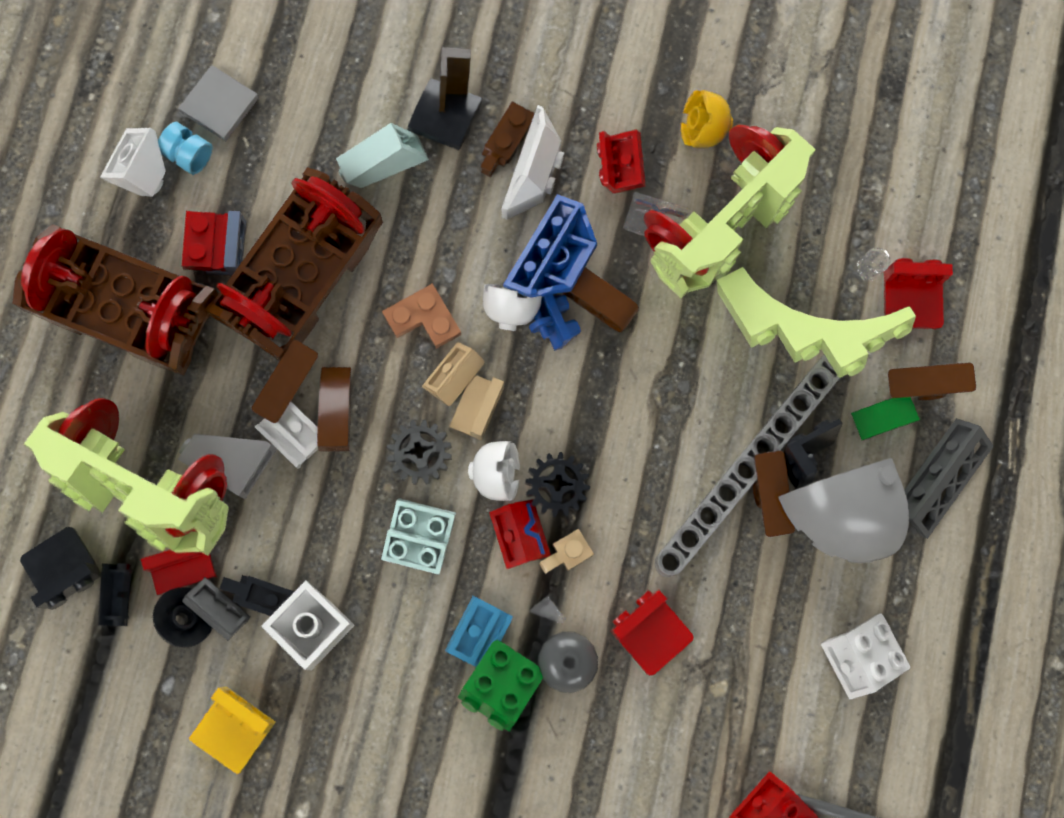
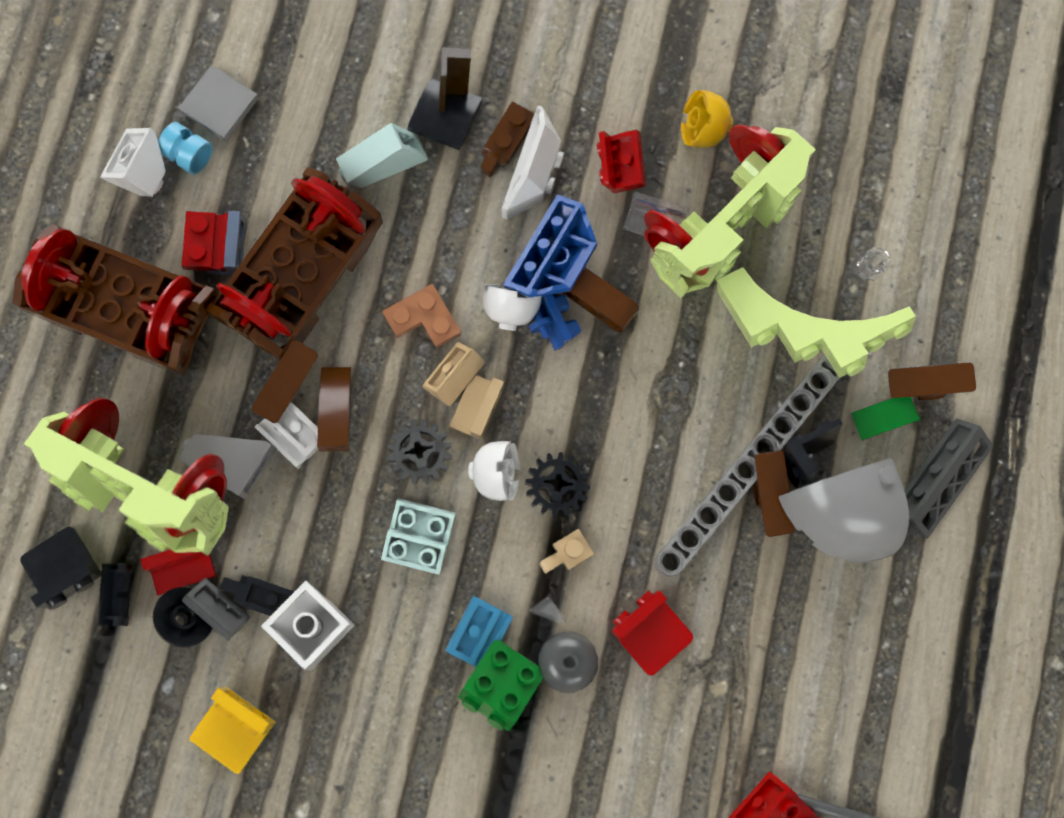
red panel [489,499,551,569] -> none
white bracket [821,614,910,700] -> none
red bracket [884,258,953,329] -> none

